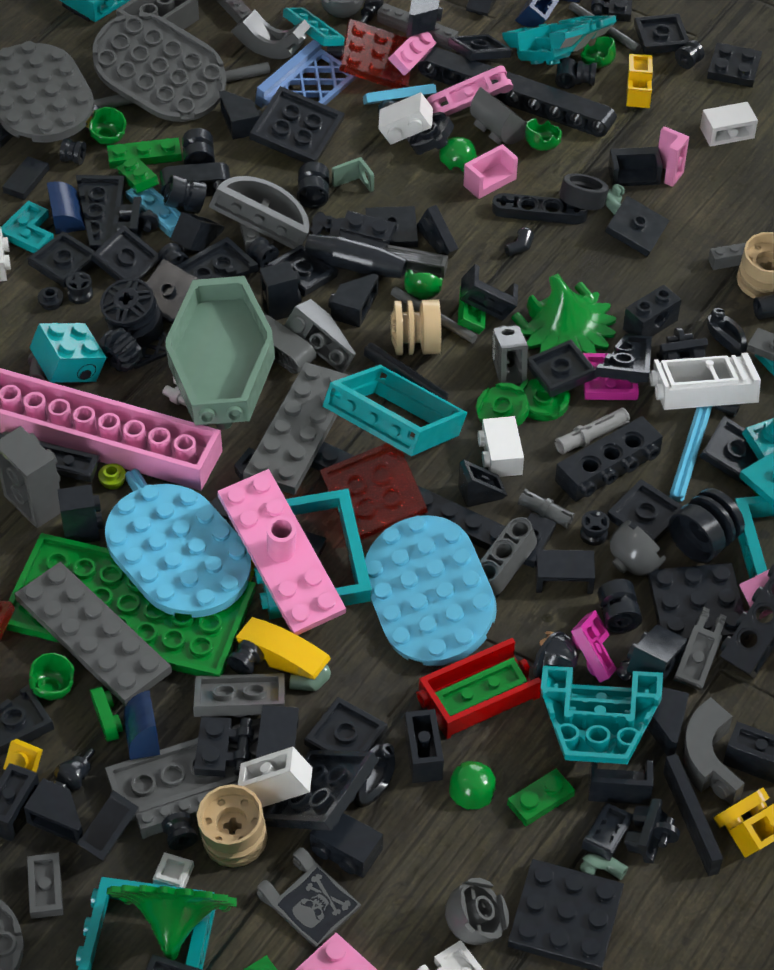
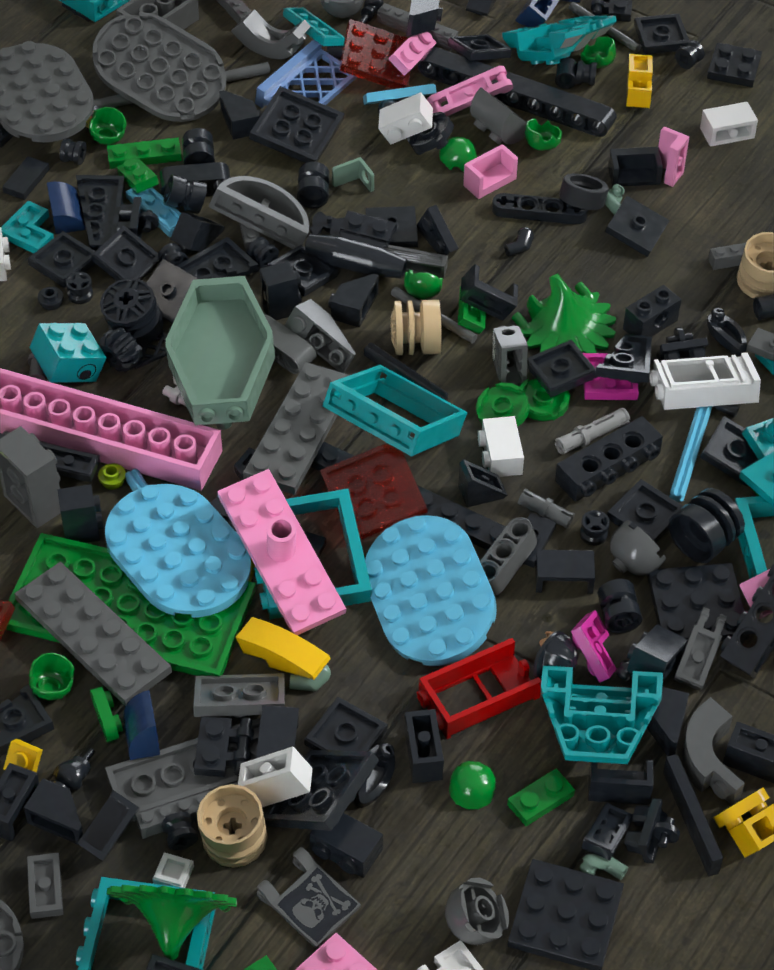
black wheel [227,640,264,675] -> none
green plate [435,657,527,716] -> none

